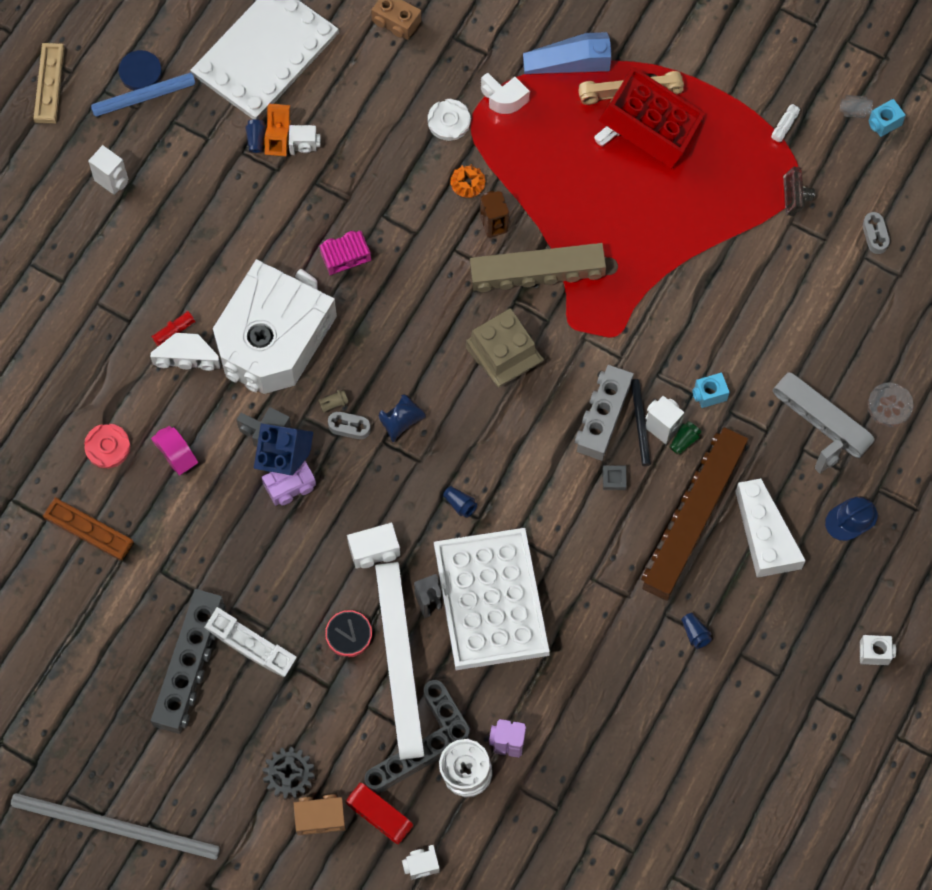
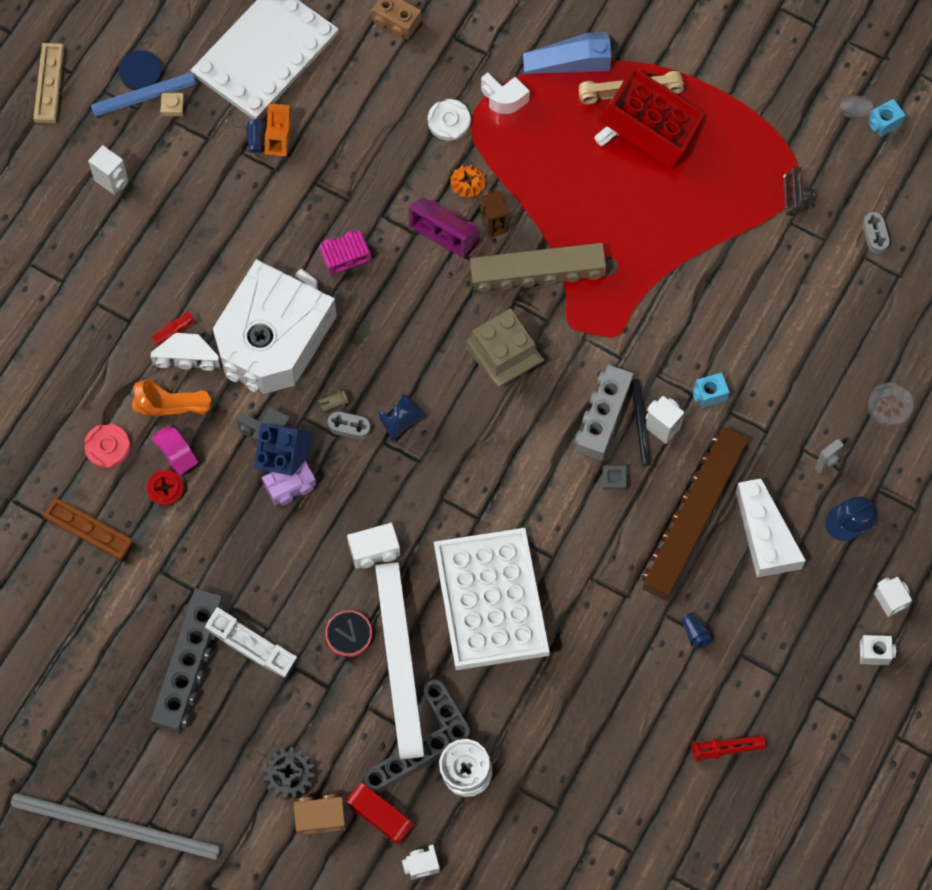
white brick [289,125,321,155] -> none
flat silver hinge [414,574,441,619] -> none
dark blue cone [443,486,477,518] -> none
lavender brick [489,719,526,758] -> none
dark green cone [669,421,702,455] -> none
white axle [771,104,800,142] -> none
light grey beam [773,372,874,458] -> none
none -> orange hair [132,379,211,416]
none -> red gear [147,470,183,506]
none -> tan plate [160,93,184,116]
none -> magenta slope [408,197,479,259]
none -> red pin [691,735,766,763]
none -> white brick [874,577,912,617]

